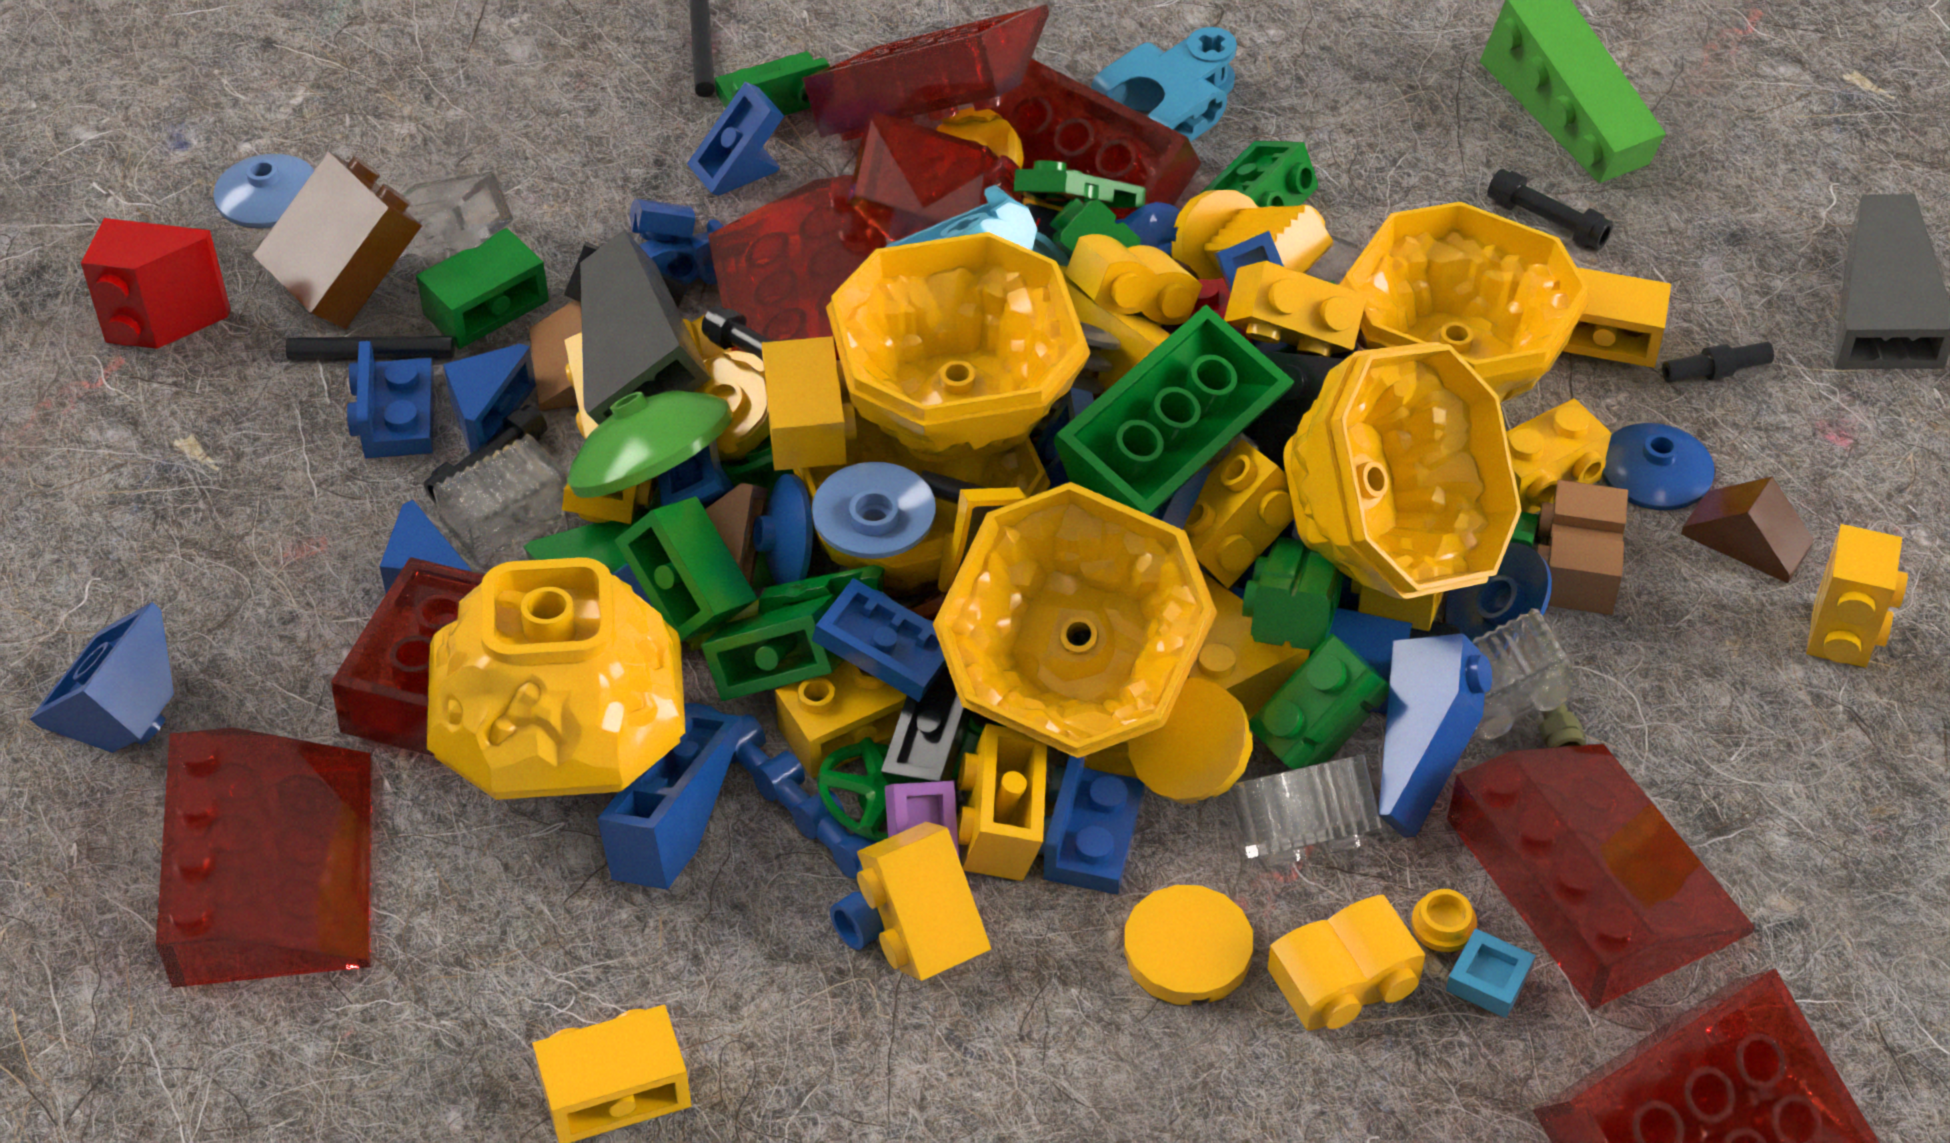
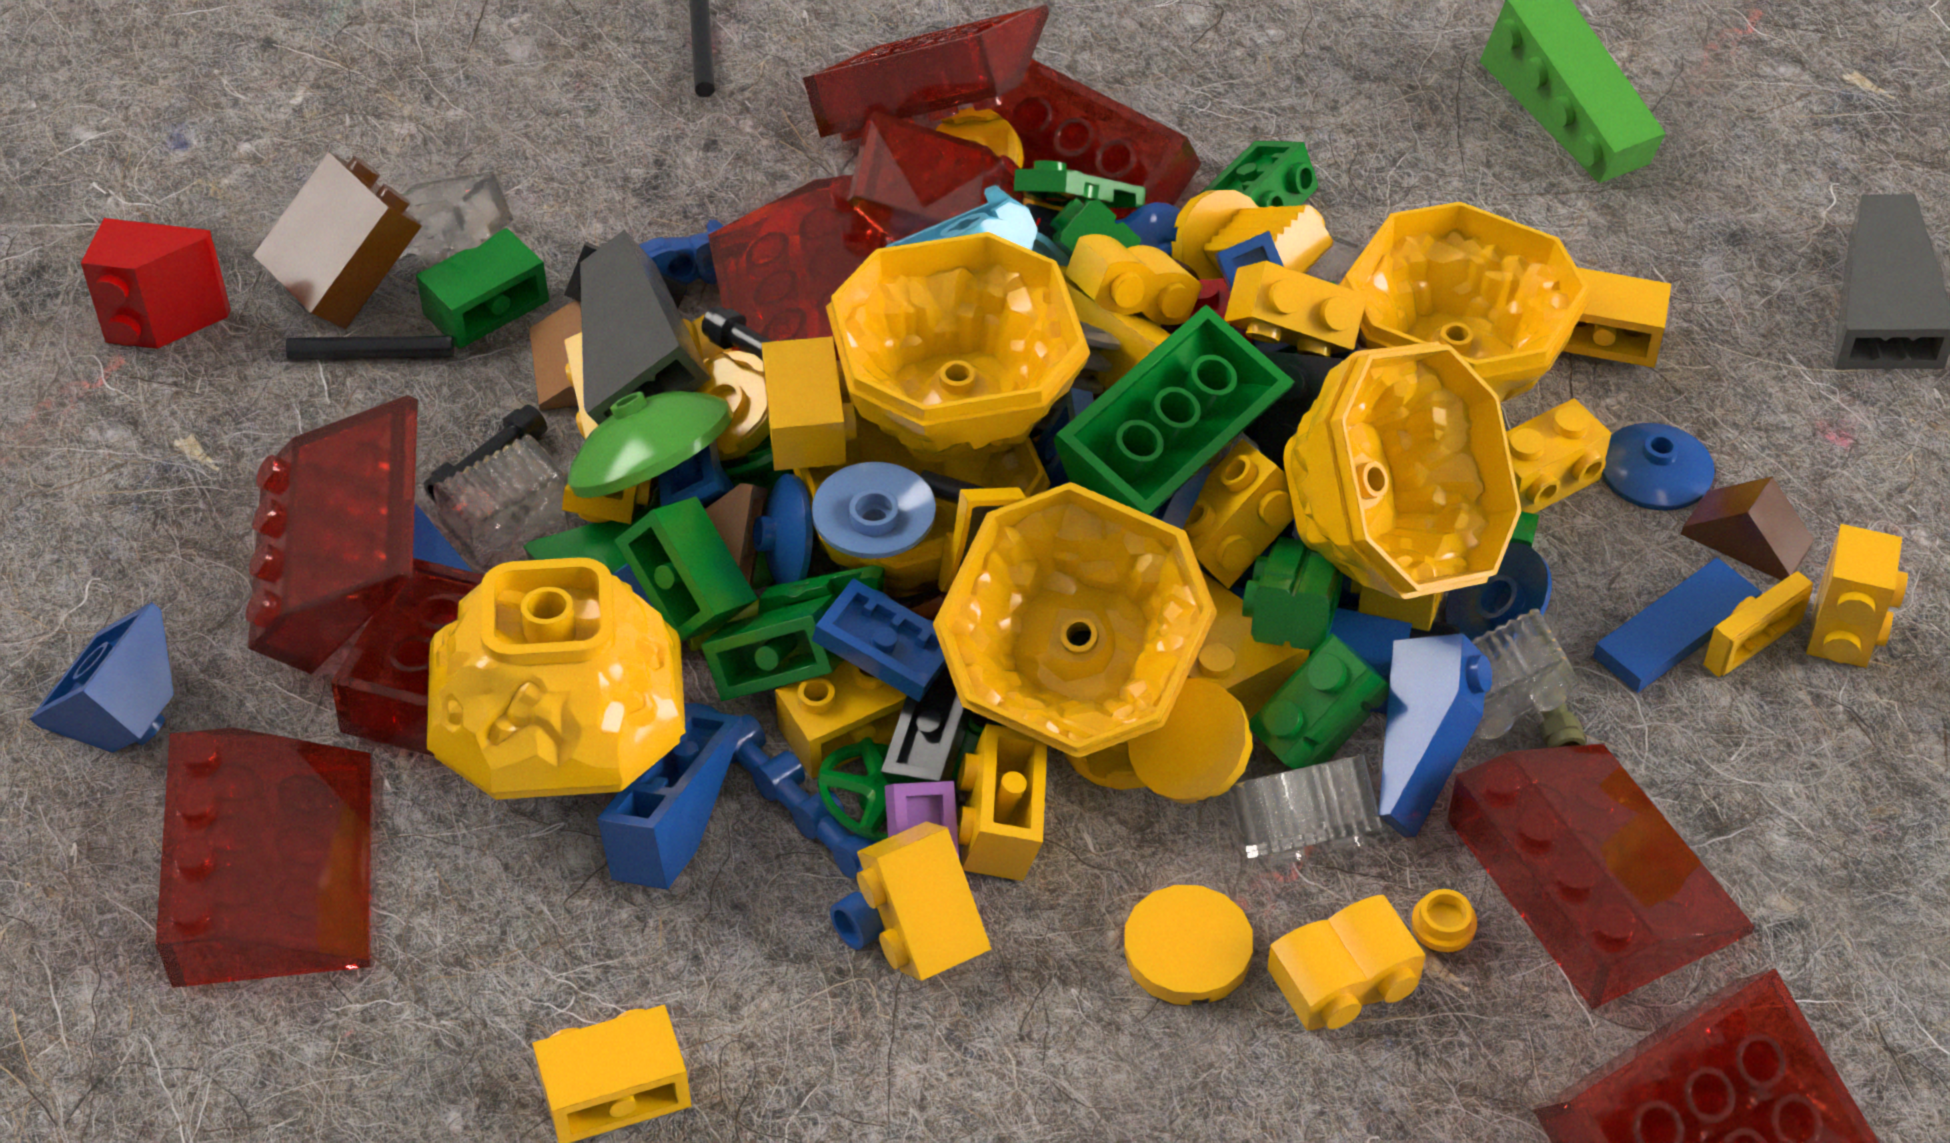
medium blue dish [213,154,315,228] -> none
blue bracket [347,341,434,459] -> none
blue slope [443,344,536,454] -> none
blue slope [629,199,696,241] -> none
blue slope [687,81,785,196] -> none
green bracket [715,51,832,116] -> none
blue bracket [1038,755,1145,895] -> none
dark azure piece [1089,27,1237,157] -> none
dark azure plate [1446,928,1536,1019] -> none
black bar [1487,169,1613,250] -> none
medium nougat brick [1536,480,1628,615] -> none
black bar [1662,341,1774,383] -> none
none -> clear red slope [245,395,418,674]
none -> blue tile [1593,557,1762,693]
none -> yellow plate [1703,571,1813,678]

